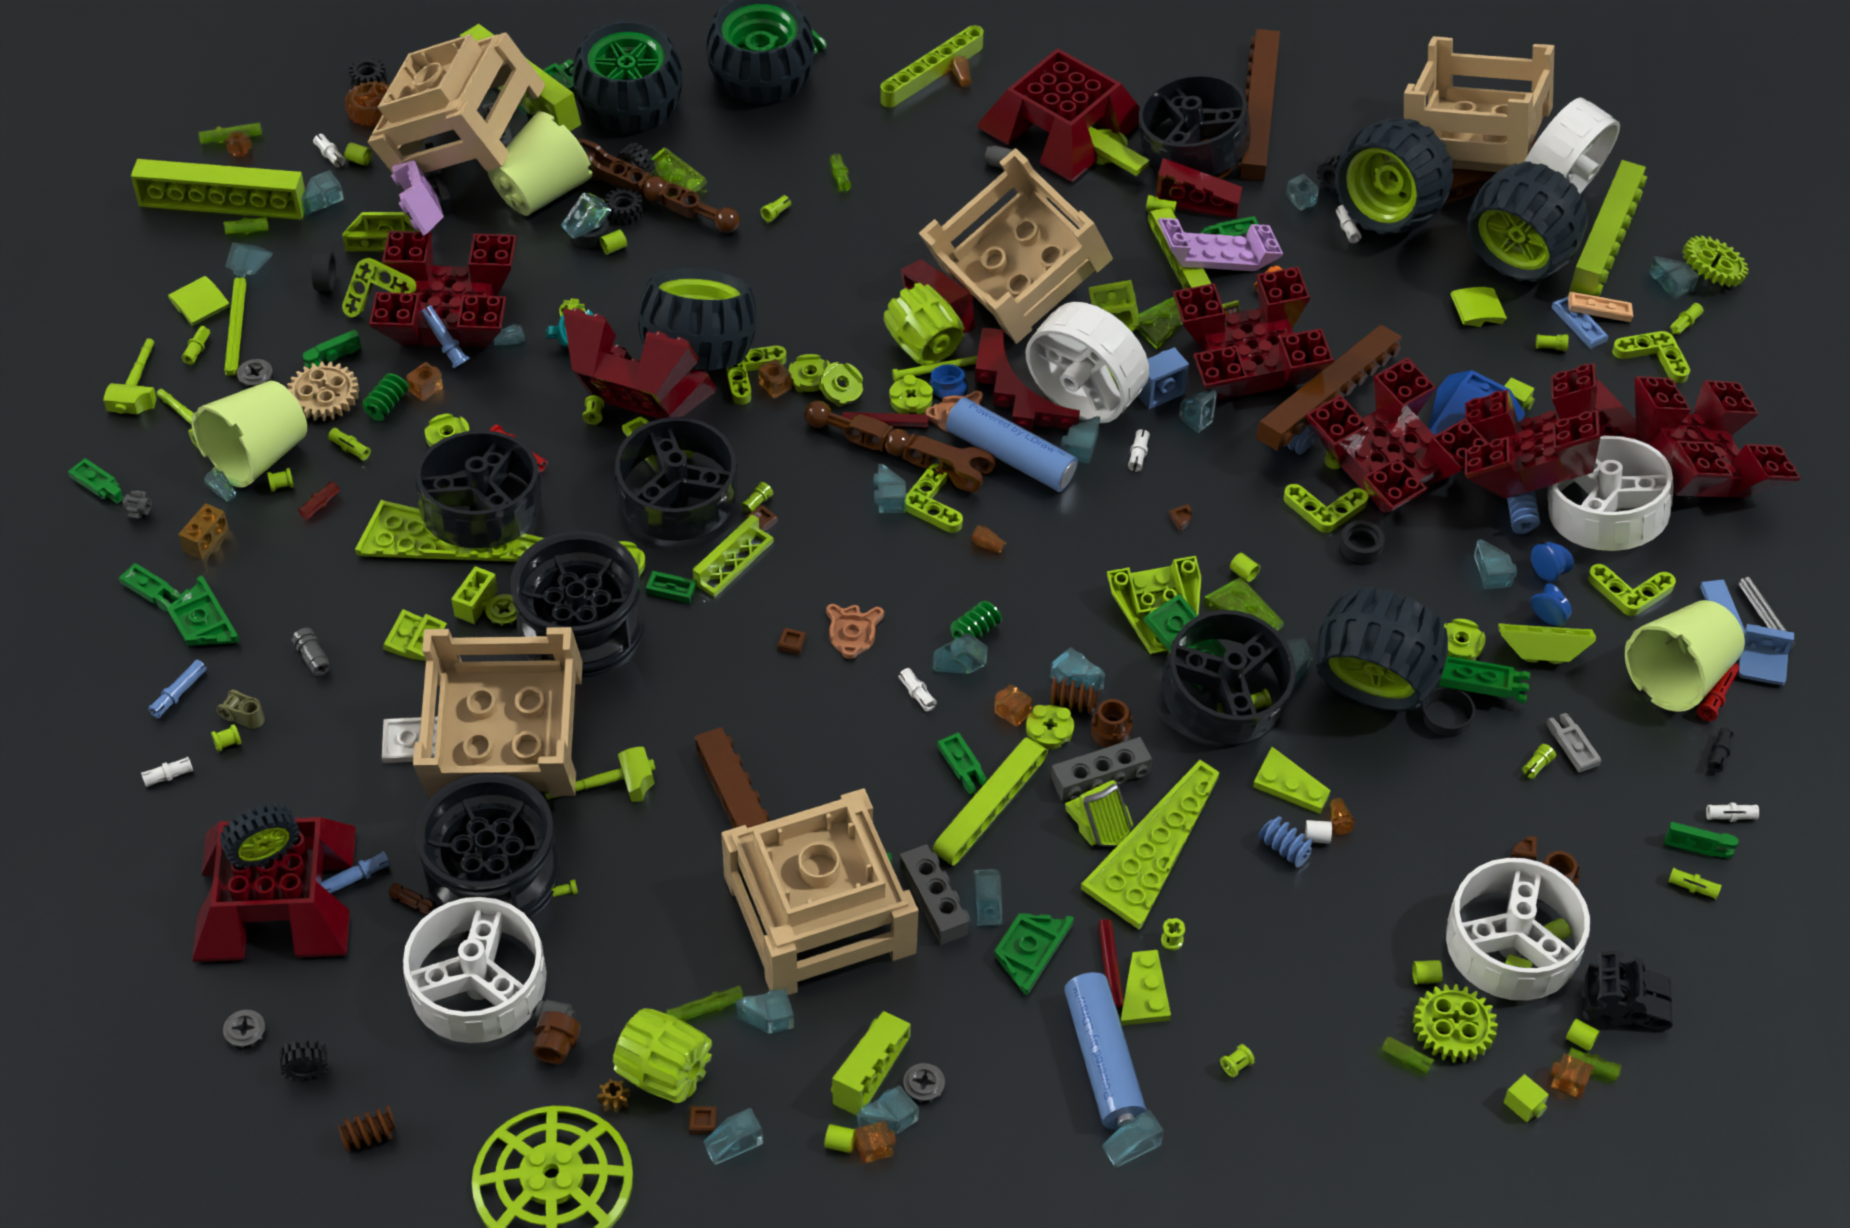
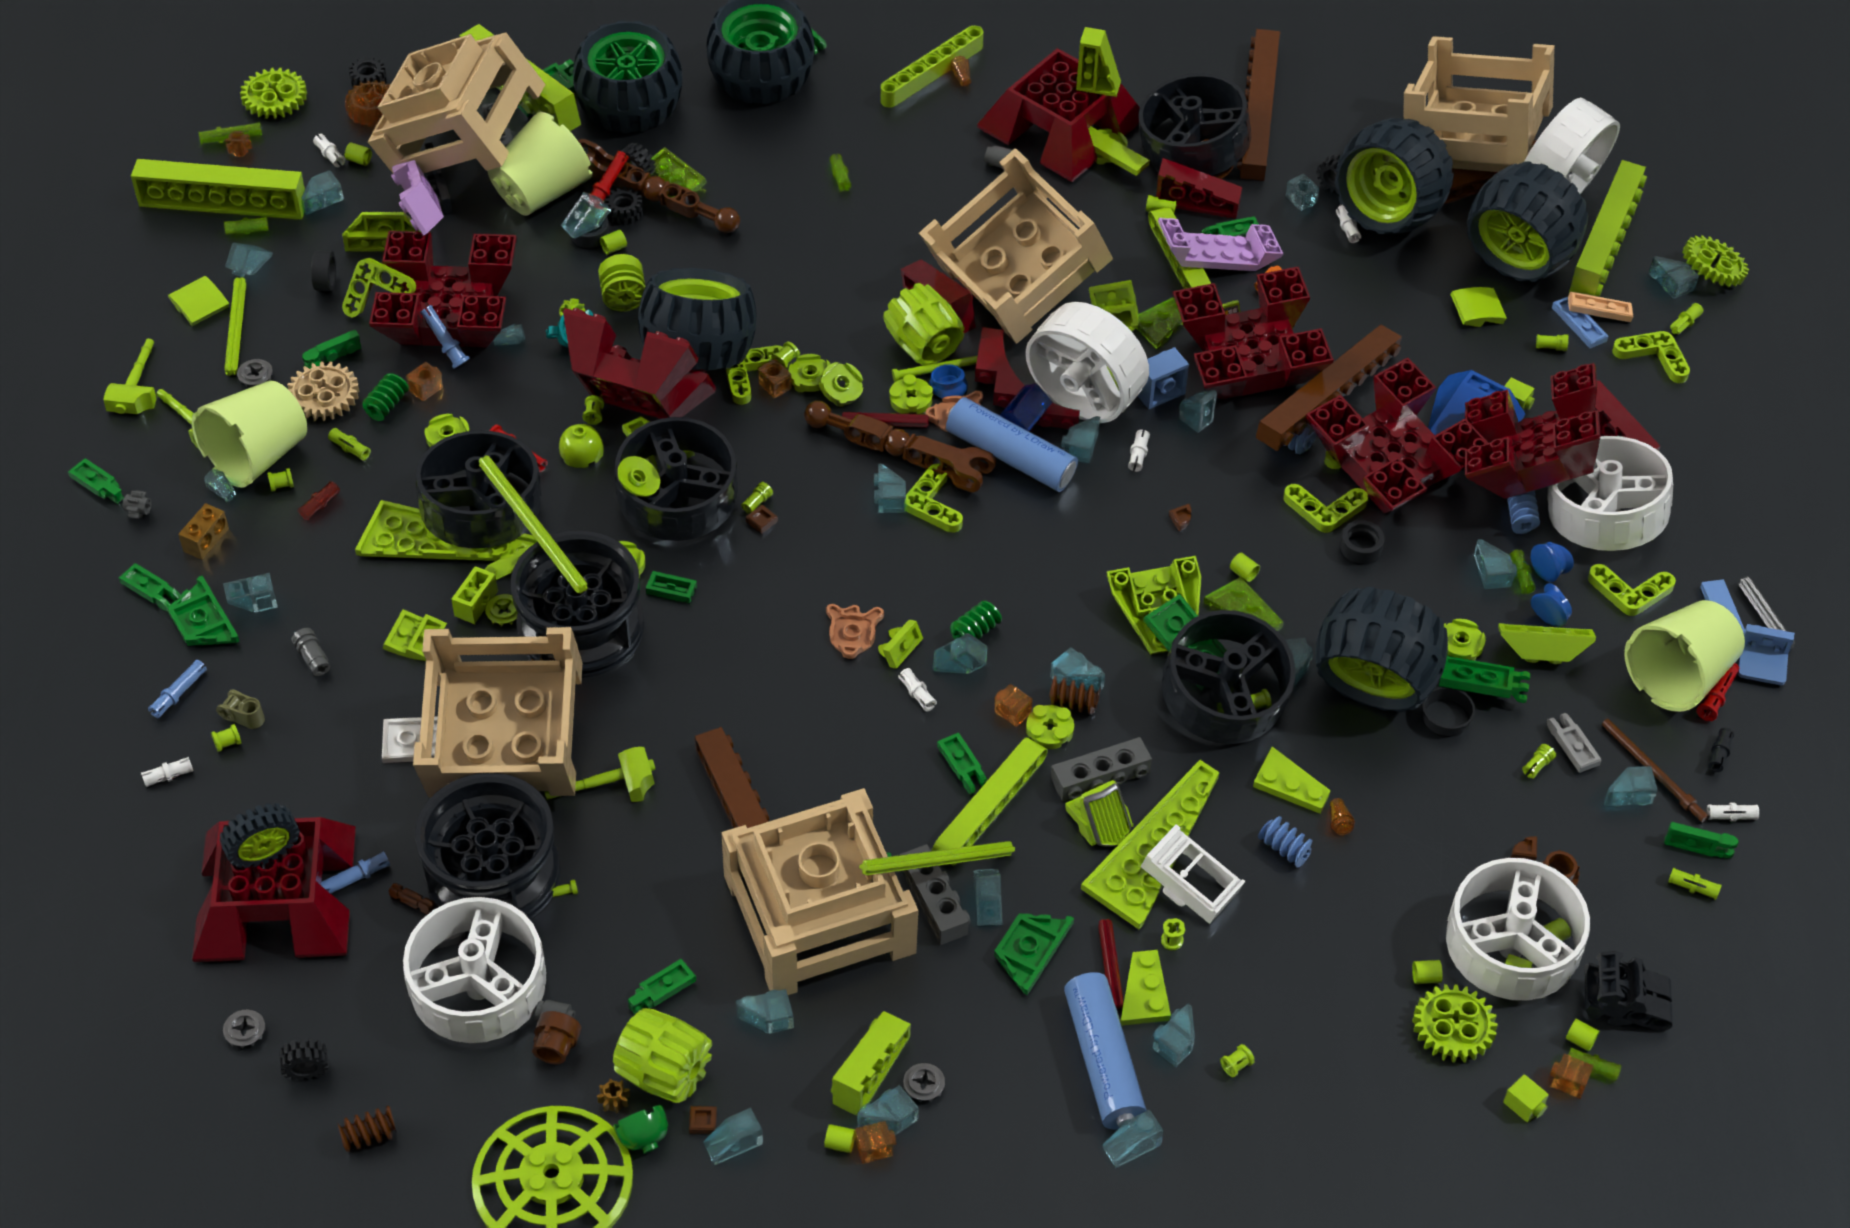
lime axle [181,326,210,365] -> none
clear neon green pin [666,985,744,1021] -> none
lime fence [693,515,774,597] -> none
lime pin [760,195,791,222] -> none
reddish brown tile [777,627,807,655] -> none
clear orange cone [970,525,1006,553] -> none
reddish brown piece [1091,698,1132,748] -> none
white beam [1305,820,1332,844] -> none
clear neon green axle [1382,1037,1435,1074] -> none
dark red slope [1634,376,1801,498] -> none
none -> clear light blue slope [223,573,278,613]
none -> lime gear [240,68,307,119]
none -> lime axle [479,455,588,594]
none -> lime piece [485,546,531,580]
none -> lime cylinder [559,424,604,468]
none -> red pin [584,151,629,211]
none -> lime wheel [598,254,645,312]
none -> green cylinder [613,1105,668,1154]
none -> lime dish [617,456,660,497]
none -> green hinge [628,959,696,1014]
none -> lime bush [771,341,800,370]
none -> lime axle [859,841,1015,875]
none -> lime tile [878,619,923,669]
none -> clear blue brick [1000,383,1052,431]
none -> lime wedge [1076,27,1121,97]
none -> white piece [1140,825,1245,924]
none -> clear light blue slope [1152,1003,1195,1067]
none -> clear neon green pin [1509,550,1536,594]
none -> reddish brown bar [1602,719,1709,822]
none -> clear light blue slope [1604,766,1657,807]

